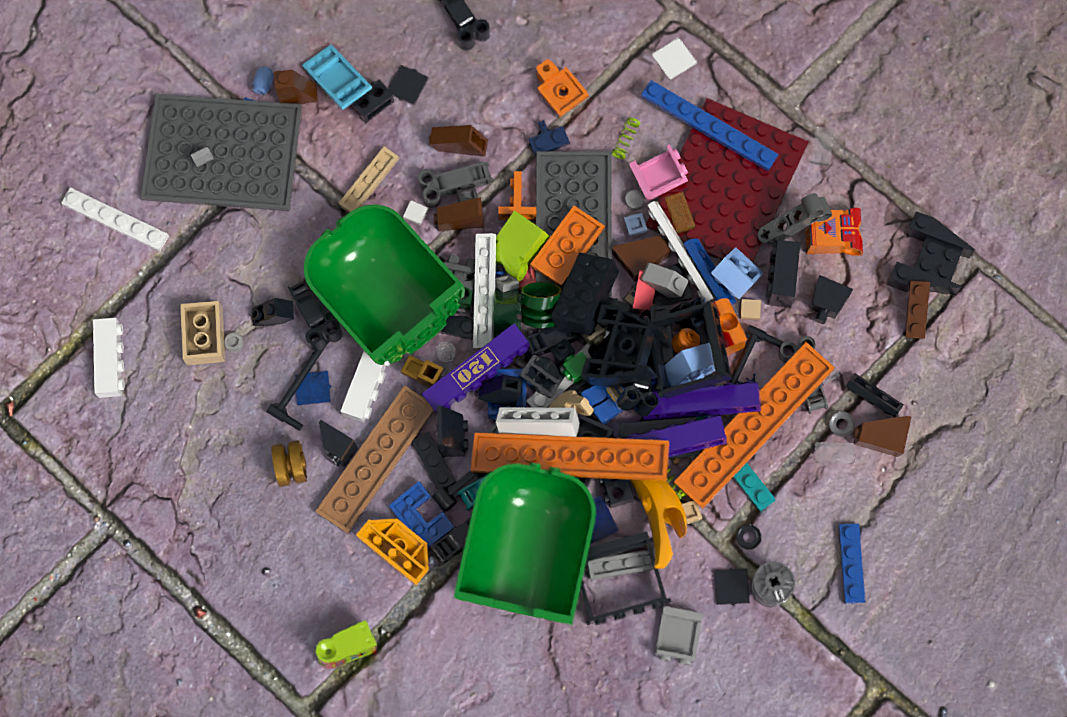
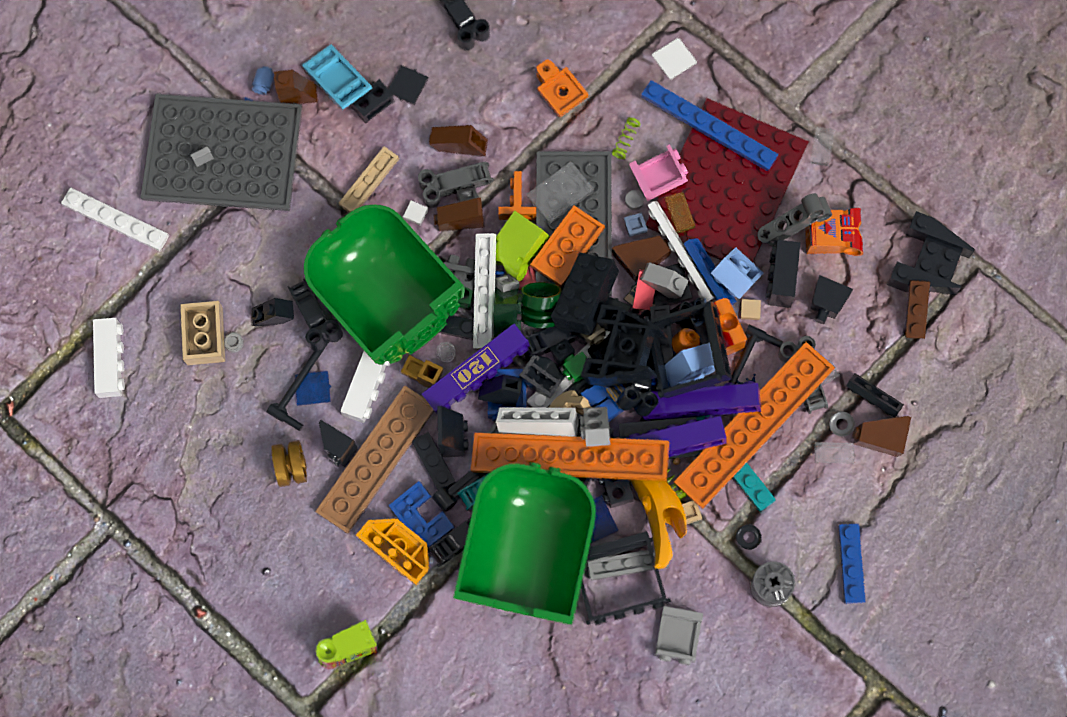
dark blue plate [529,120,570,158] -> none
black piece [714,567,750,606] -> none
none -> clear tile [527,161,594,224]
none -> light grey brick [580,407,610,447]

